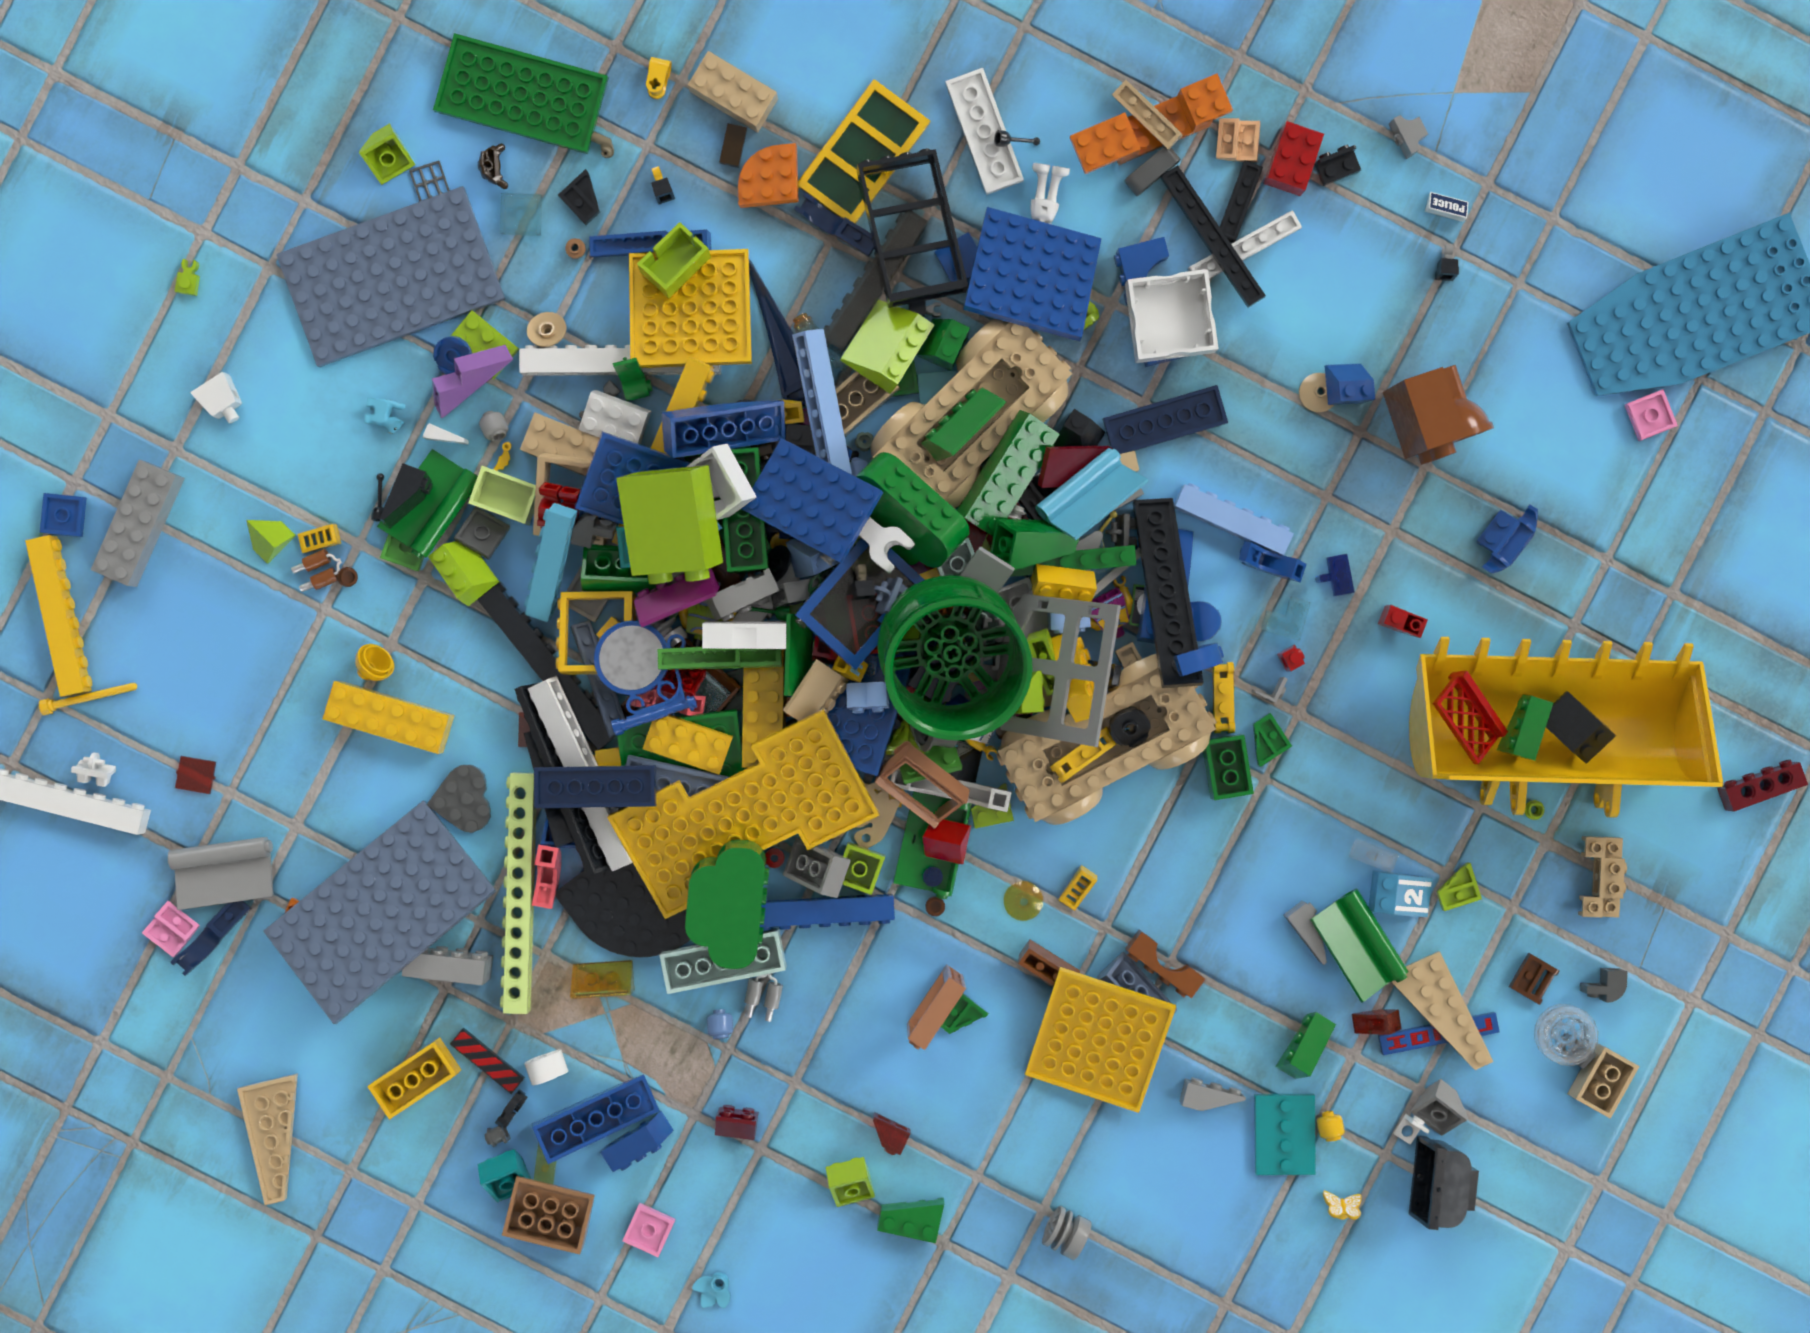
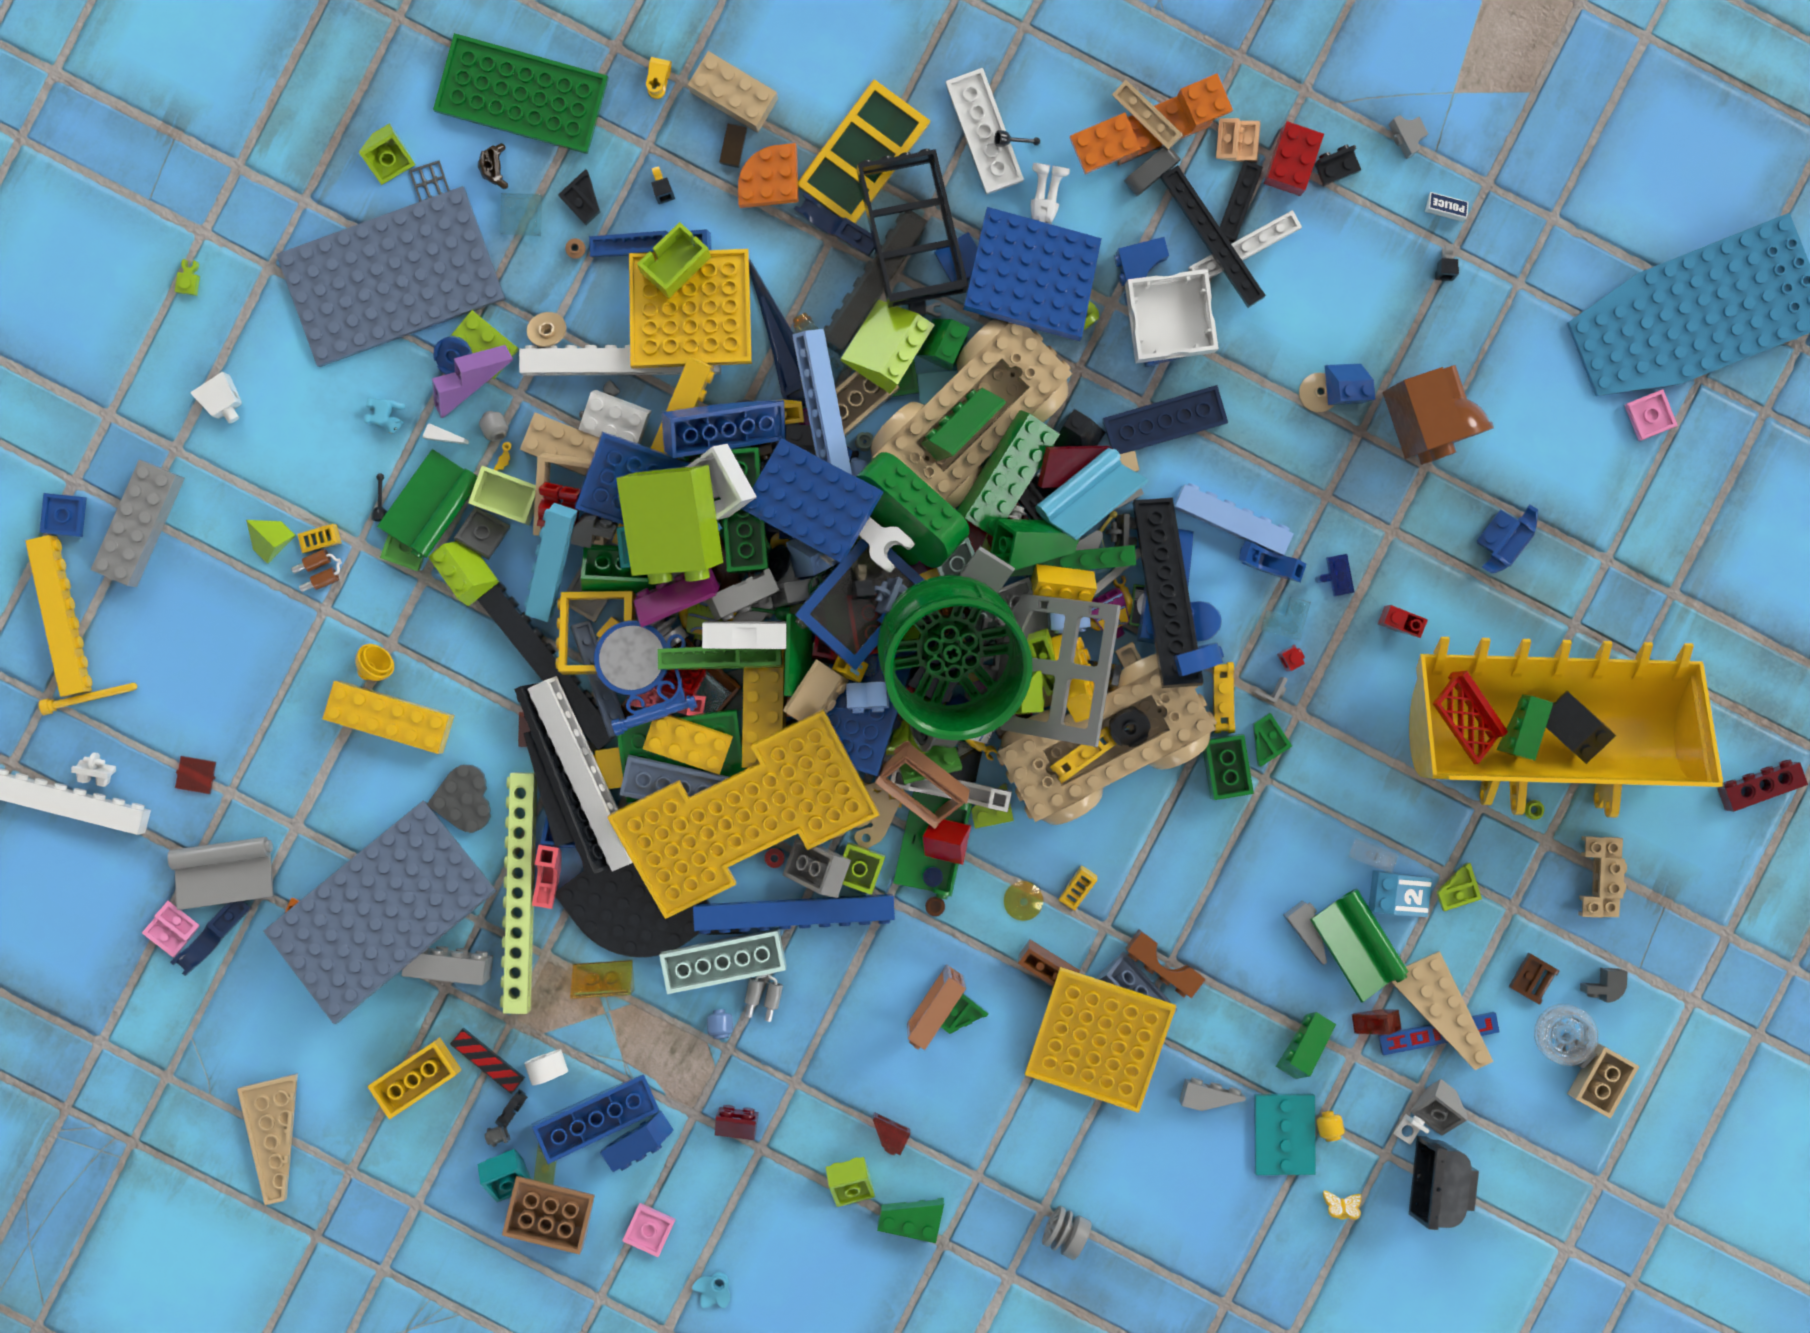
reddish brown plate [337,567,358,587] -> none
black slope [380,463,433,529] -> none
dark blue plate [534,765,657,808] -> none
dark tan arm [591,131,614,158] -> none
green door [613,357,653,402] -> none
green brick [685,839,769,969] -> none

